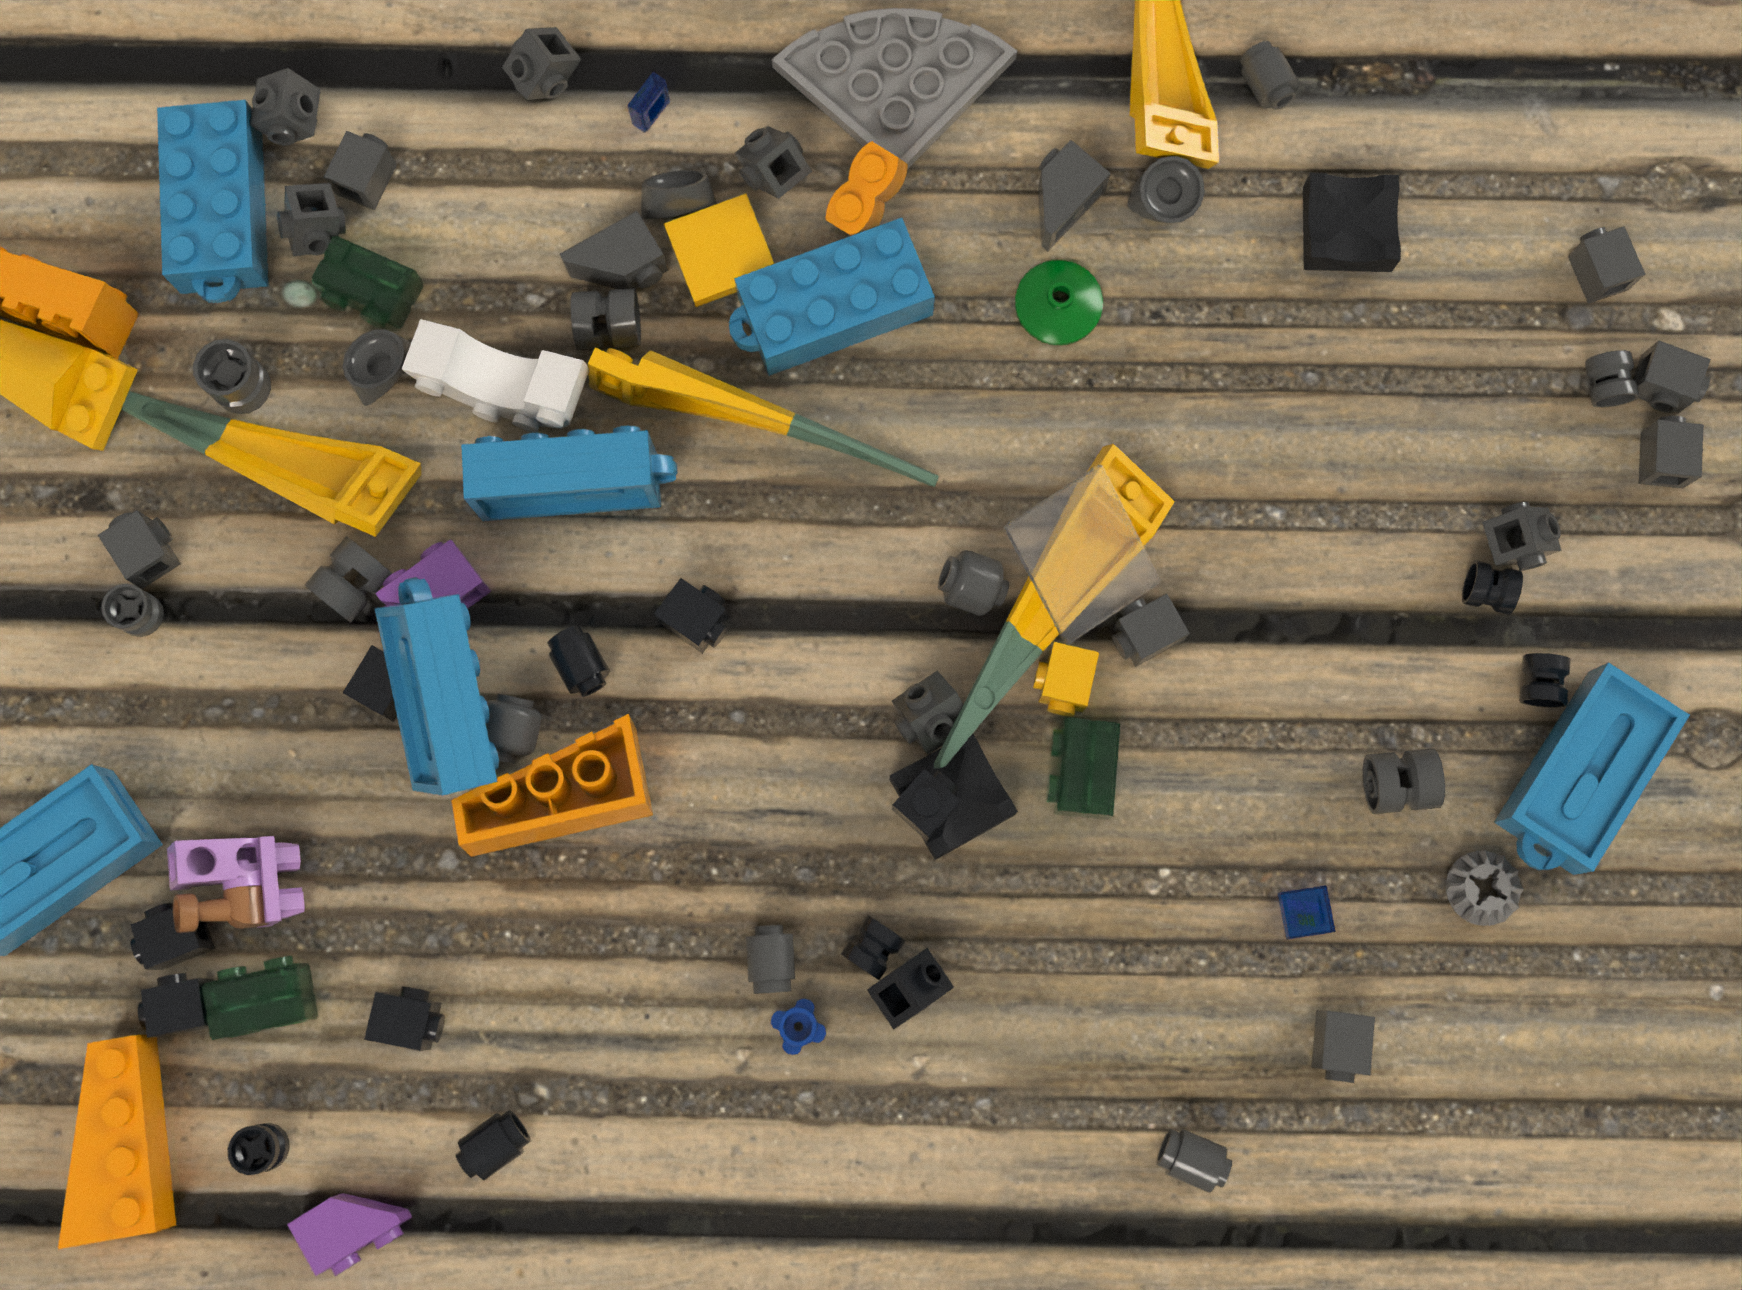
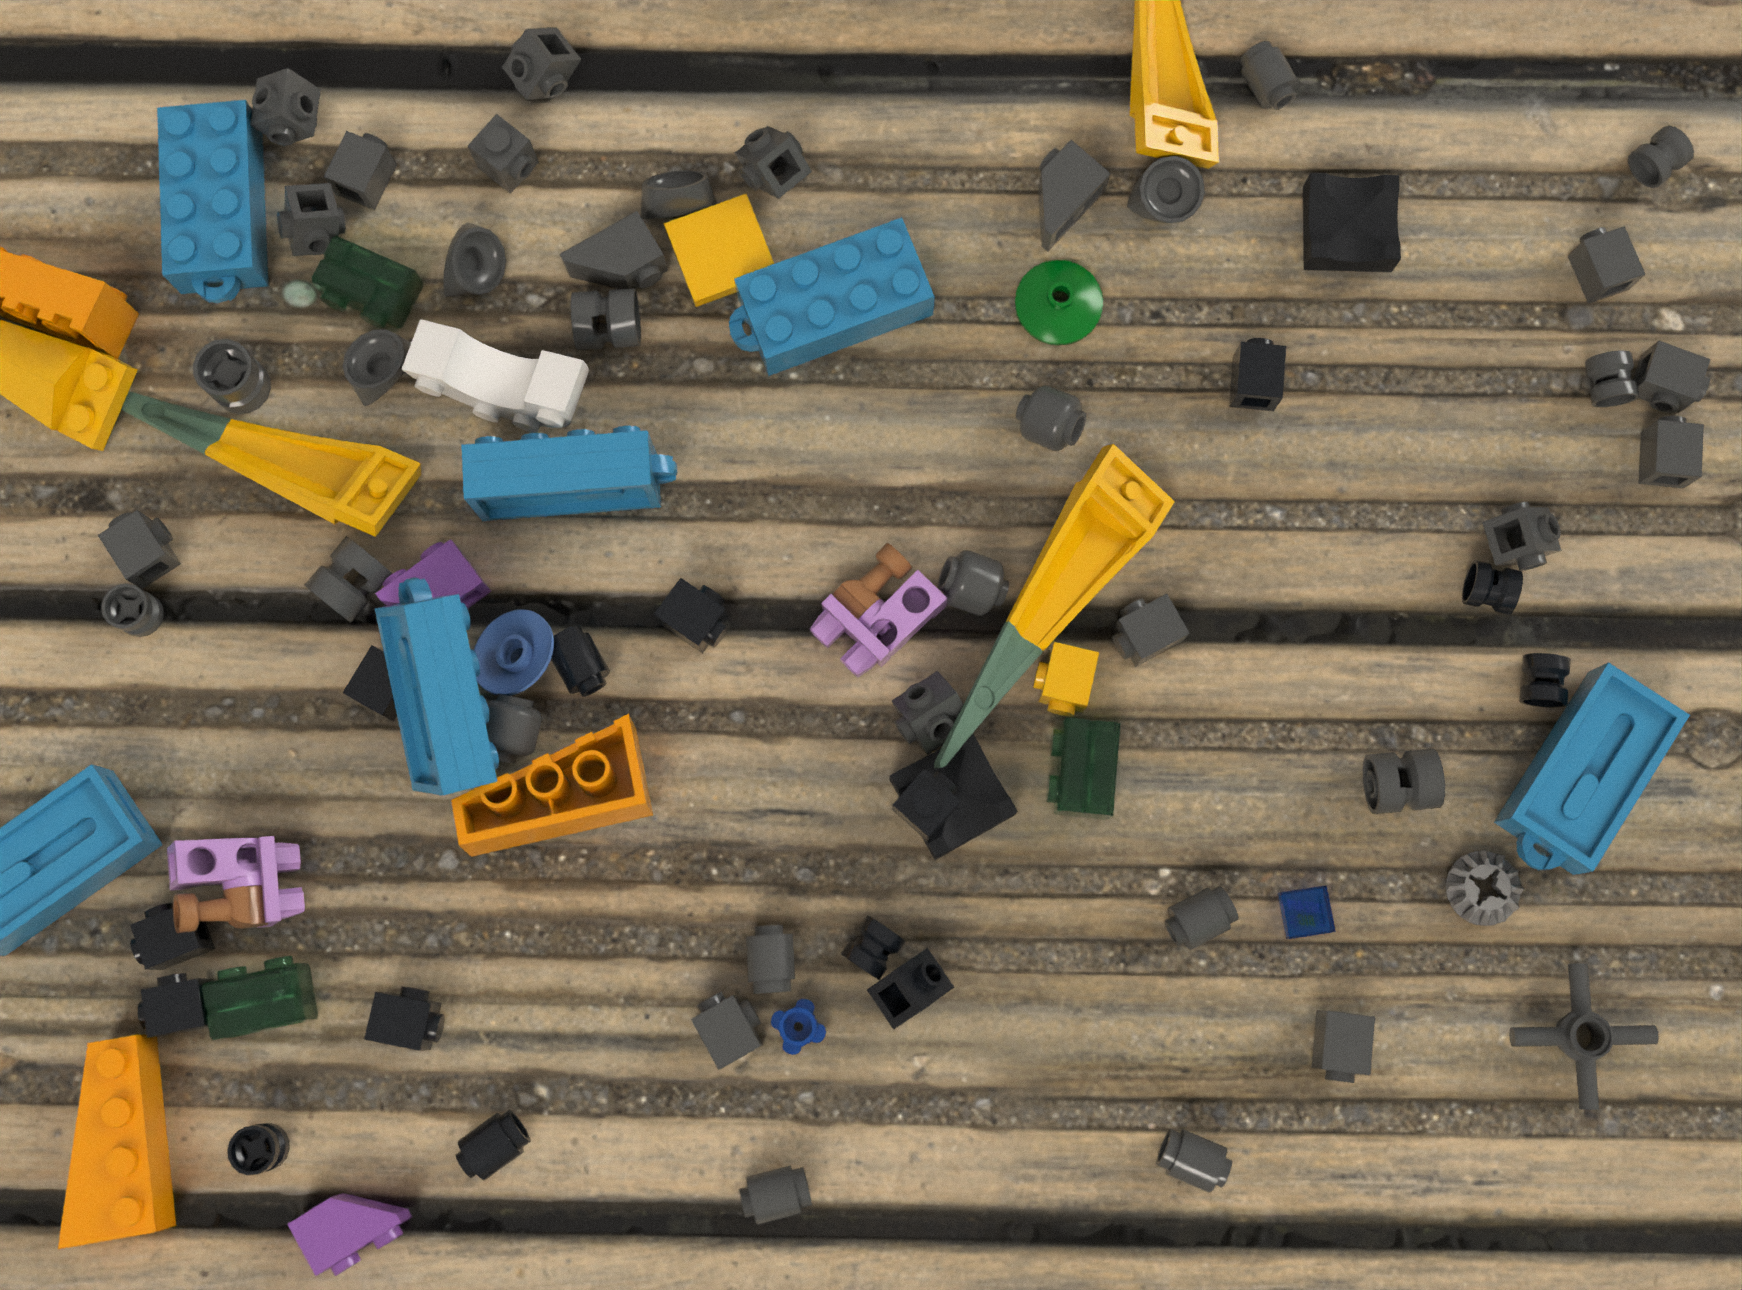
yellow plate [588,348,939,487] -> none
clear blue tile [627,72,670,133] -> none
light grey plate [772,8,1017,170] -> none
light orange brick [826,141,908,236] -> none
clear piece [1003,465,1162,645] -> none
none -> dark grey piece [443,223,506,297]
none -> dark grey brick [467,114,539,194]
none -> medium blue dish [474,609,554,696]
none -> dark grey brick [691,991,763,1070]
none -> dark grey brick [739,1165,813,1225]
none -> lavender hips [810,543,947,678]
none -> dark grey head [1016,385,1086,451]
none -> dark grey brick [1164,886,1239,950]
none -> black brick [1229,338,1286,411]
none -> dark grey bar [1509,963,1659,1110]
none -> dark grey wheel [1628,125,1694,188]

